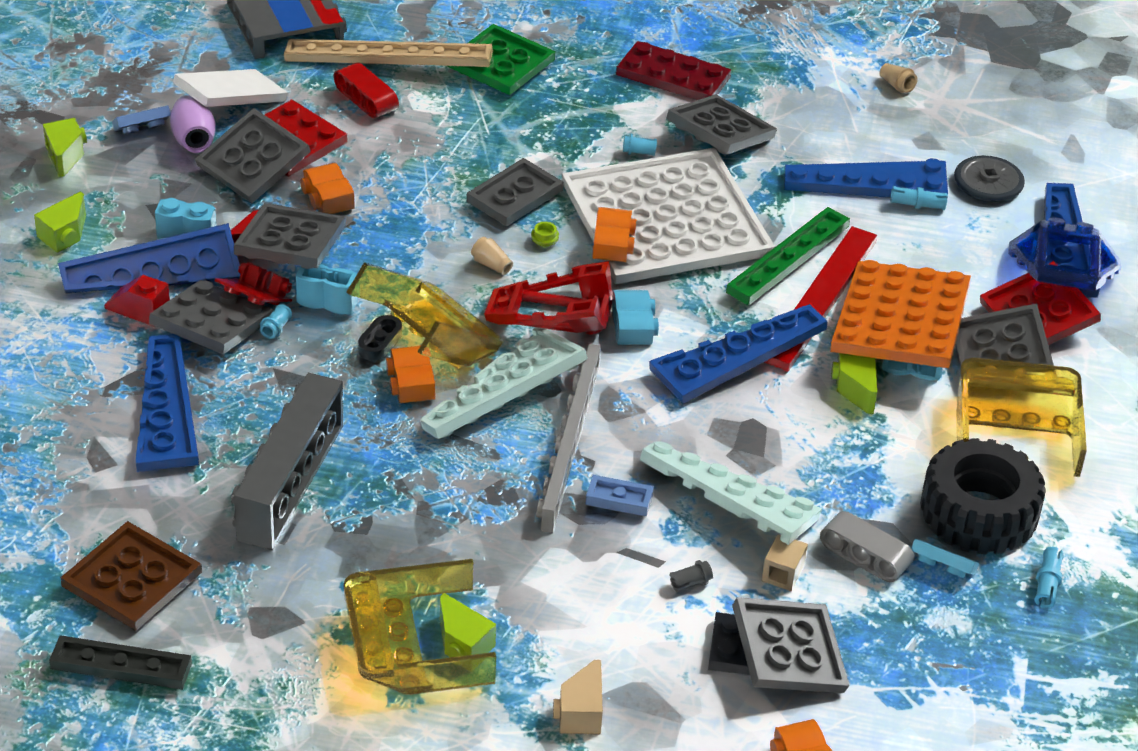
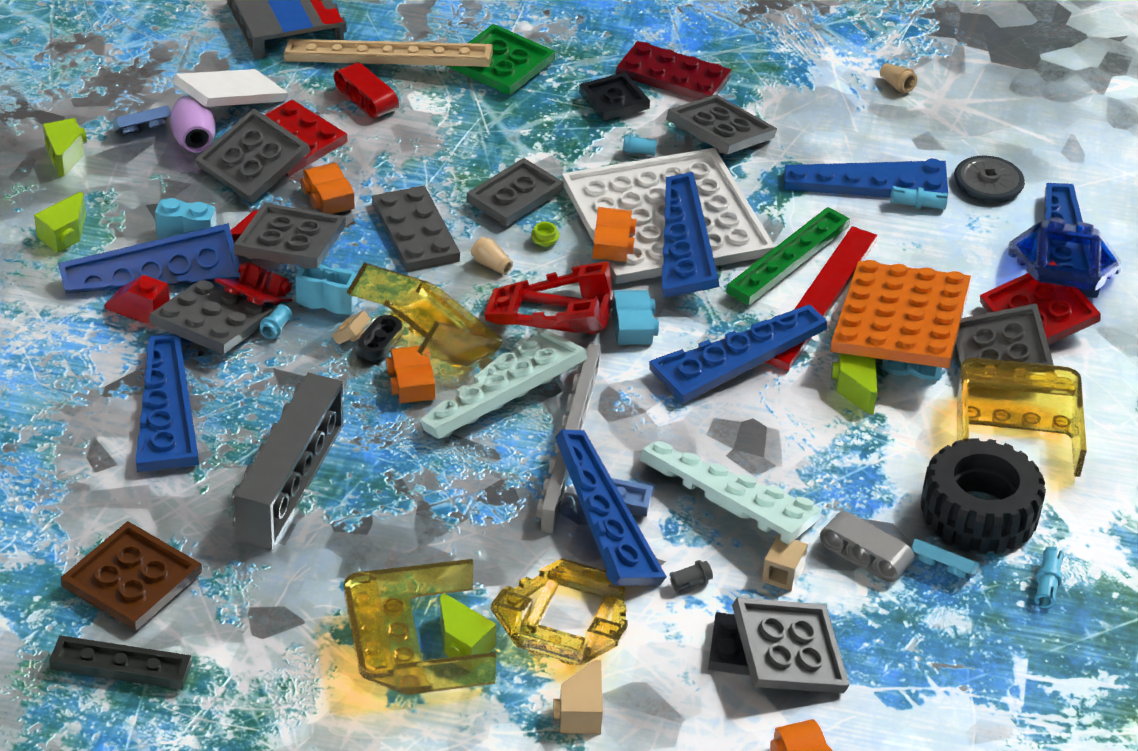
none -> tan plate [331,310,371,345]
none -> dark grey plate [372,185,460,272]
none -> clear yellow windscreen [490,558,628,666]
none -> blue wing [555,429,667,586]
none -> black plate [579,72,650,121]
none -> blue wing [662,172,720,298]

